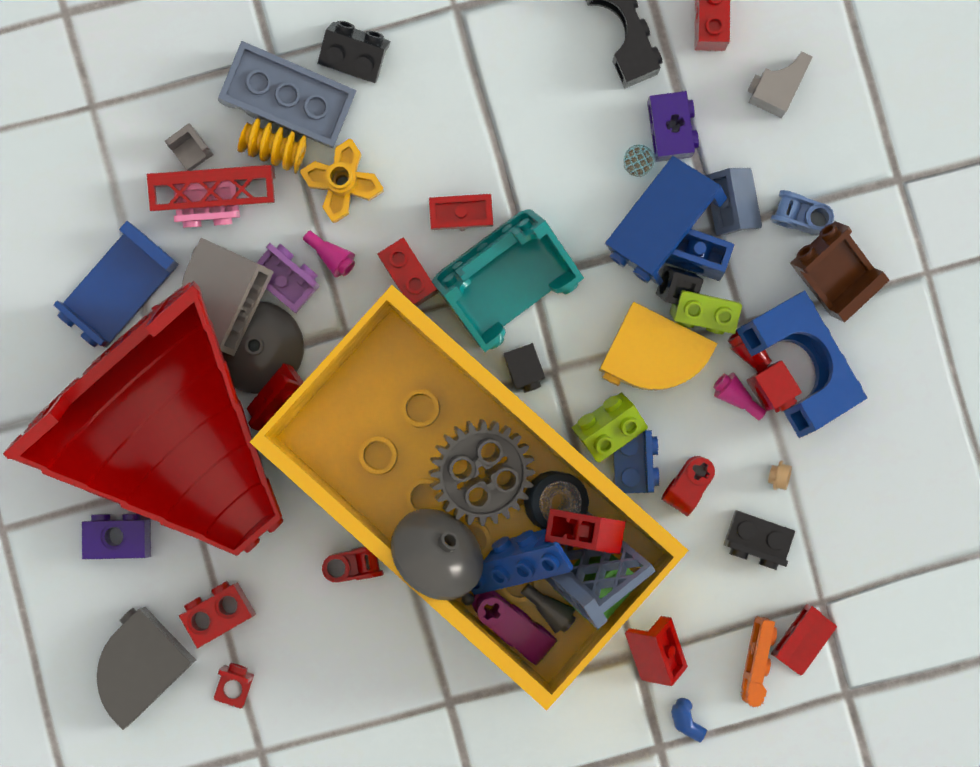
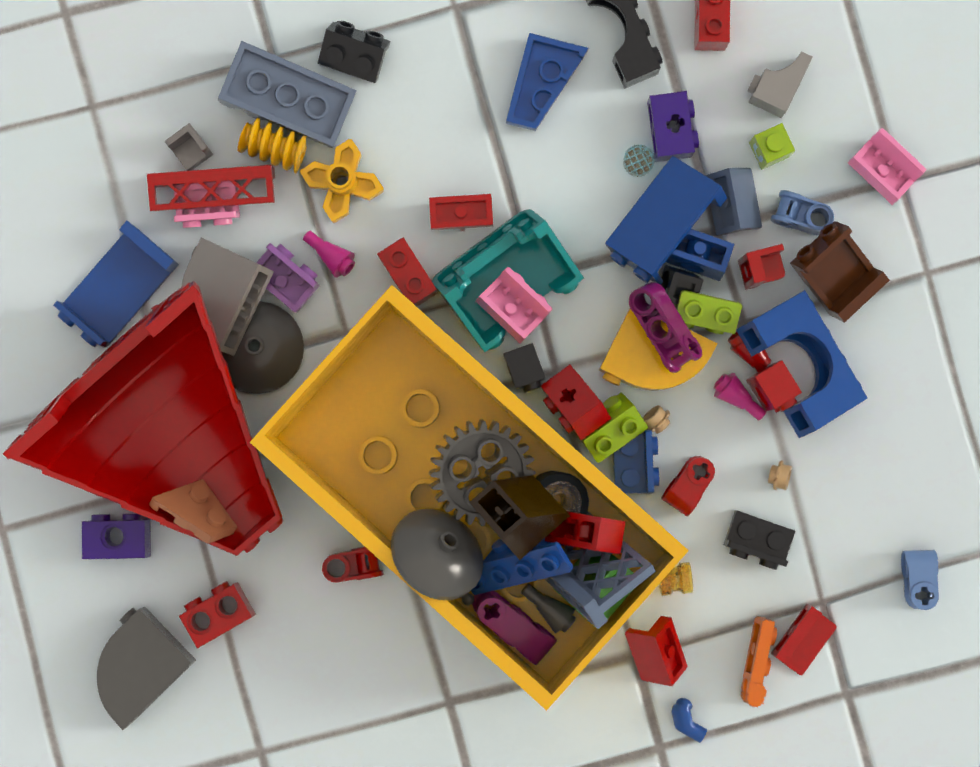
red bracket [214,663,254,709] -> none
red bracket [246,363,303,431] -> none
none -> nougat wing [149,479,237,544]
none -> dark brown slope [470,475,570,560]
none -> bright pink bracket [475,267,552,344]
none -> blue wing [506,33,589,131]
none -> red brick [540,364,612,441]
none -> magenta piece [629,282,702,373]
none -> tan plate [643,405,670,434]
none -> clear yellow wheel [659,562,693,596]
none -> red panel [738,244,785,290]
none -> lime brick [749,123,795,170]
none -> bright pink bracket [848,128,926,205]
none -> medium blue piece [901,550,939,610]

